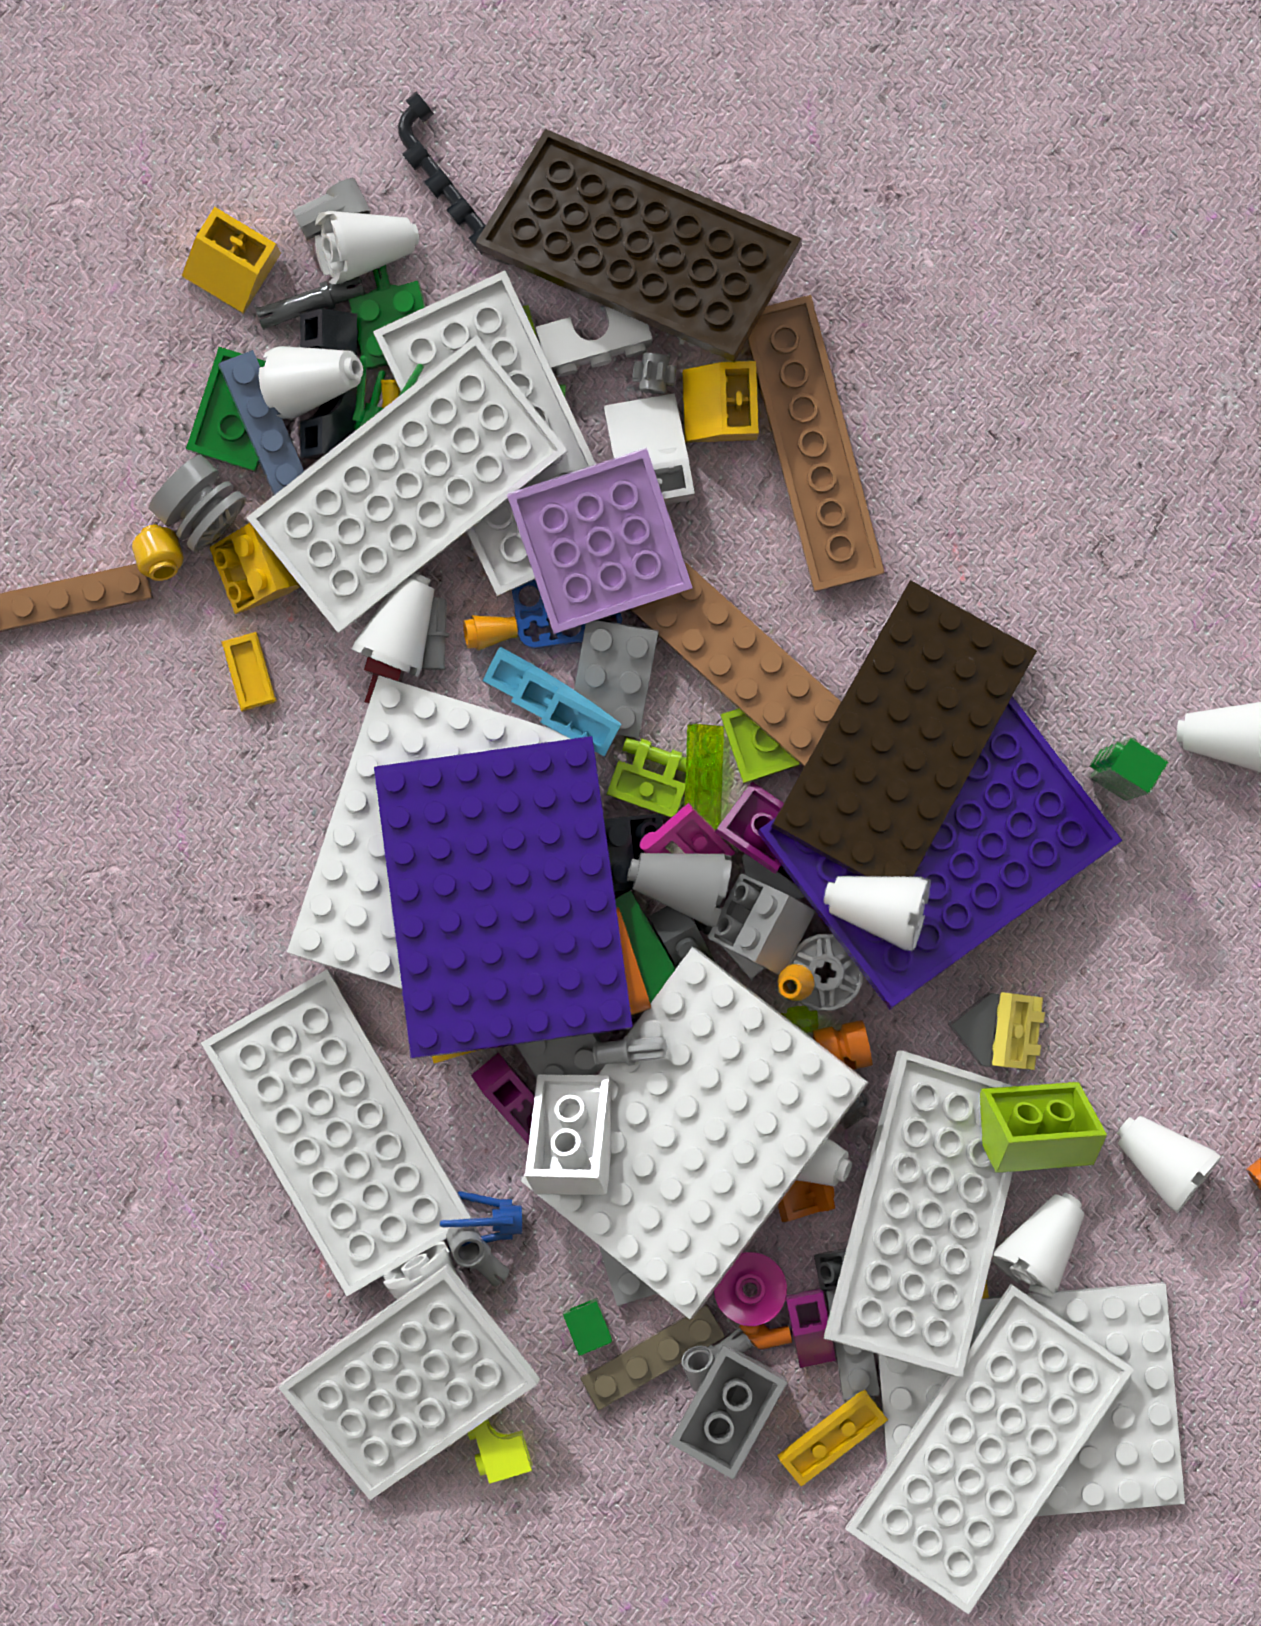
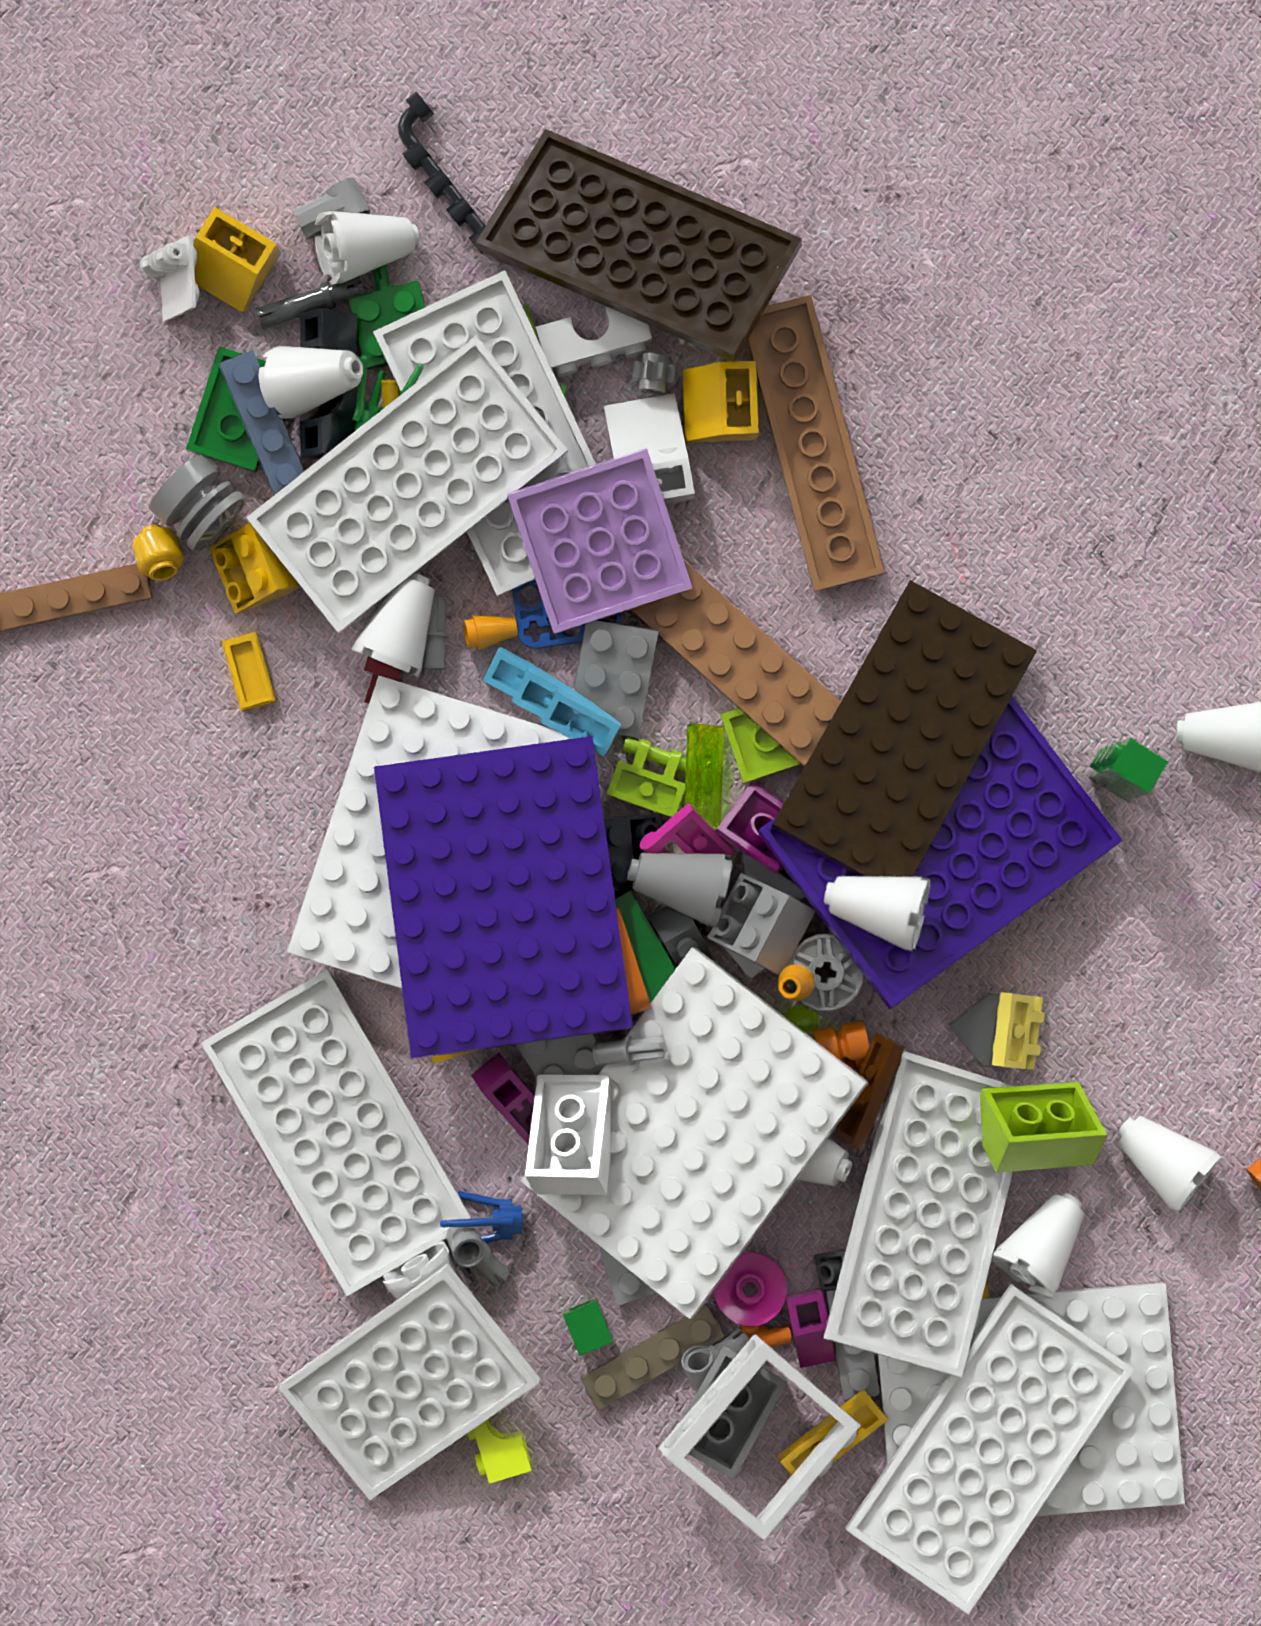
orange bracket [777,1180,836,1222] -> none
none -> white hinge [140,235,199,322]
none -> white window [658,1334,861,1540]
none -> reddish brown plate [834,1033,905,1149]

